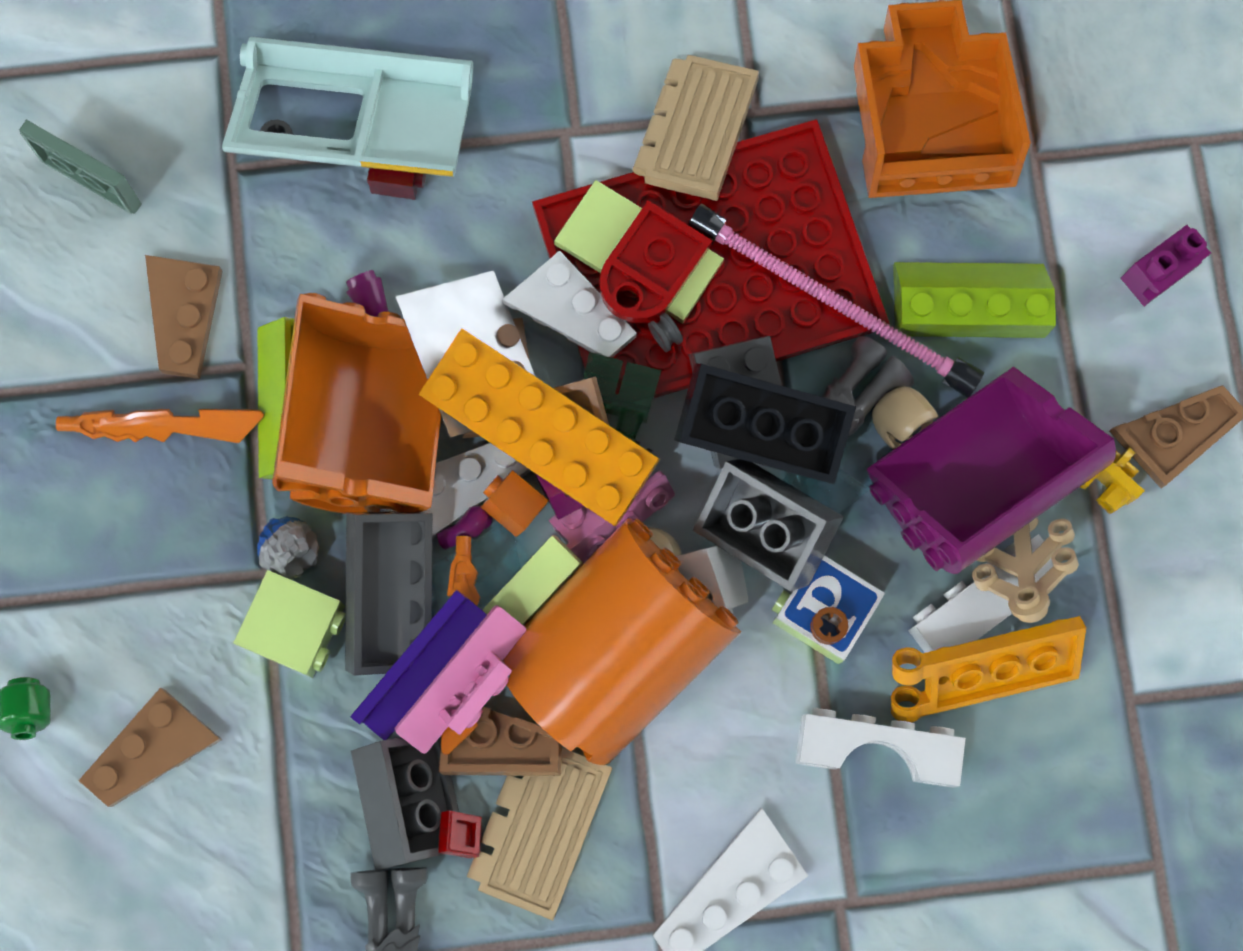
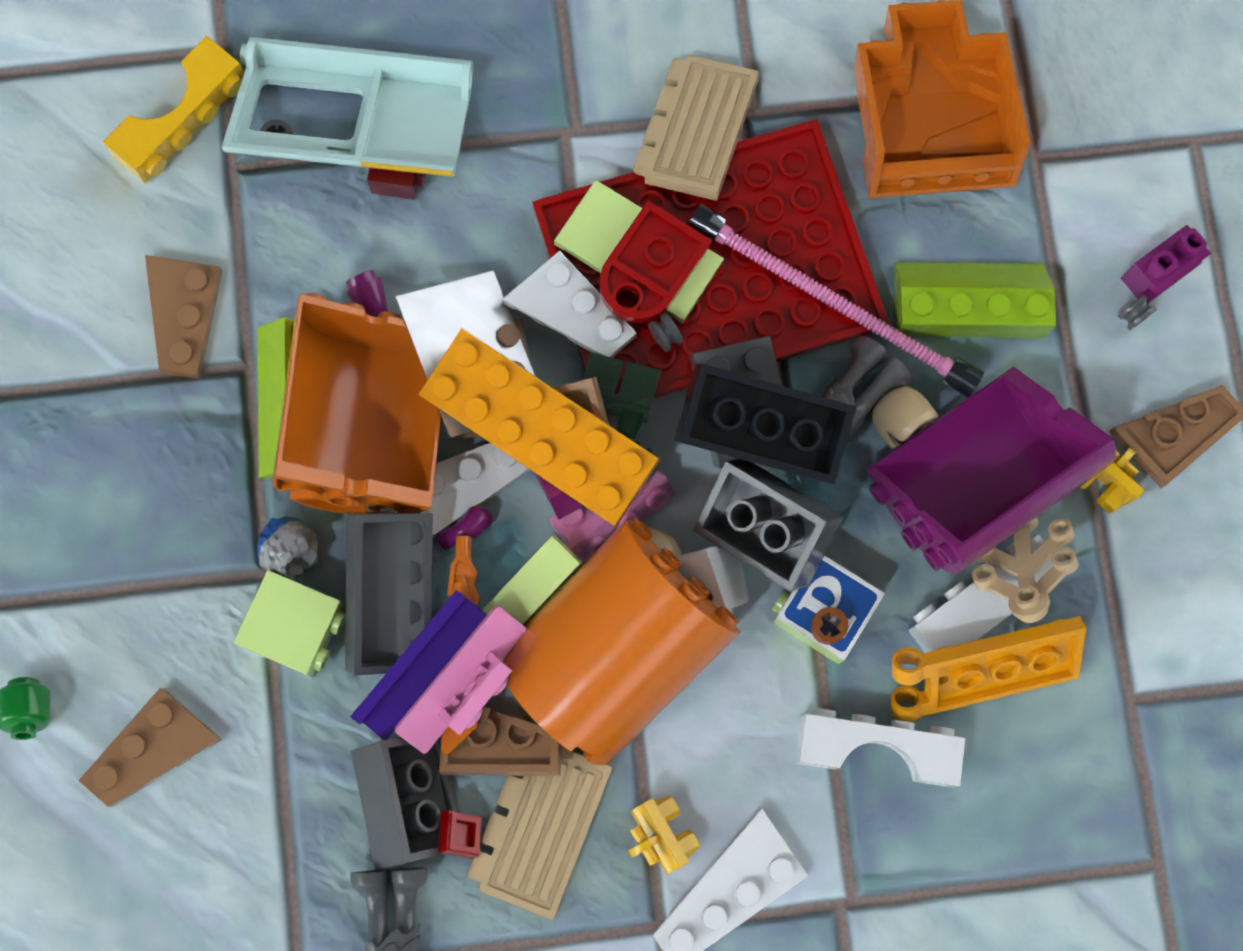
sand green tile [19,119,142,214] -> none
orange sword [55,409,264,443] -> none
orange brick [481,470,549,537] -> none
none -> yellow arch [103,35,244,184]
none -> yellow hips [628,796,700,875]
none -> dark grey bush [1118,295,1157,330]

